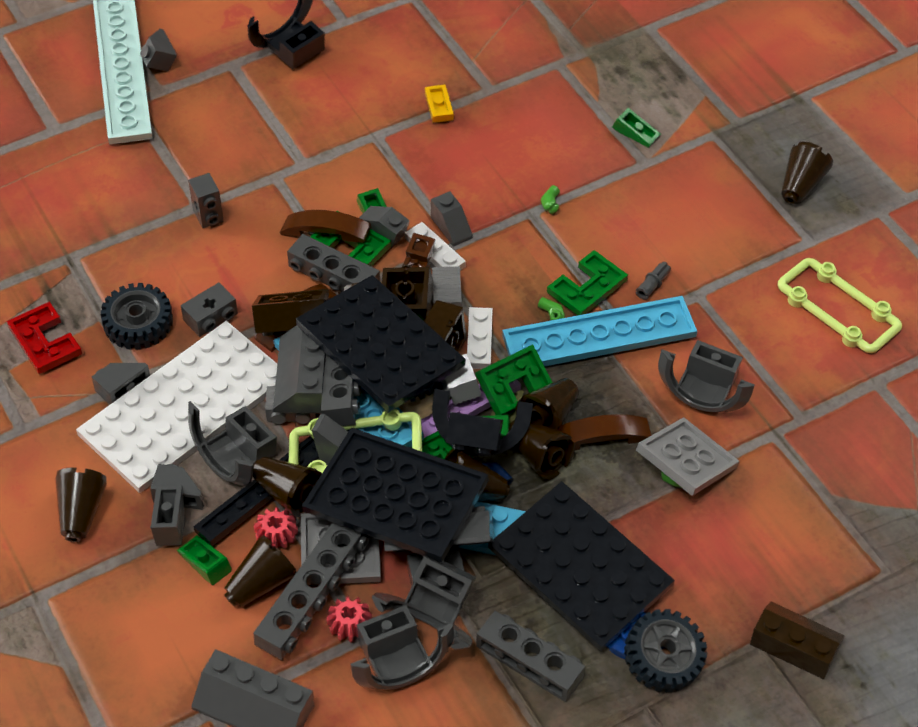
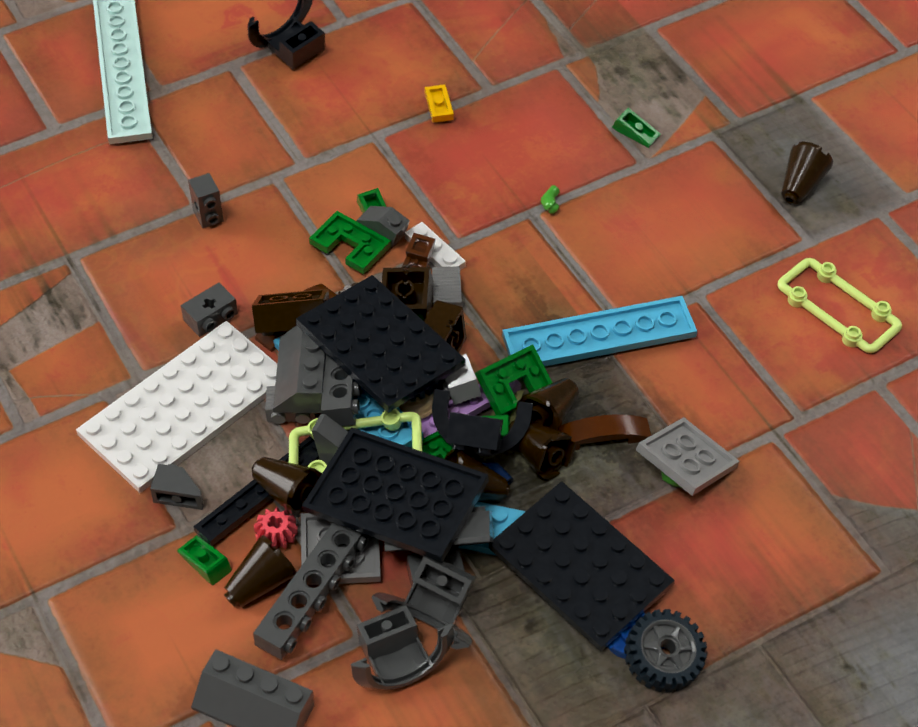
red plate [6,301,82,374] -> none
dark brown cone [55,467,107,542] -> none
dark grey slope [92,363,150,404] -> none
wheel [101,283,173,350] -> none
dark grey slope [140,29,177,71] -> none
dark grey slope [151,485,185,546] -> none
dark grey piece [188,401,277,486] -> none
reddish brown slope [280,210,371,243] -> none
dark grey brick [287,234,380,292] -> none
coral gear [326,595,372,643] -> none
dark grey slope [431,191,473,247] -> none
white plate [467,307,493,369] -> none
dark grey brick [476,611,585,702] -> none
bright green arm [538,297,565,320] -> none
green plate [547,250,628,316] -> none
dark grey axle [636,262,671,300] -> none
dark grey piece [658,340,755,412] -> none
dark brown slope [749,601,845,680] -> none

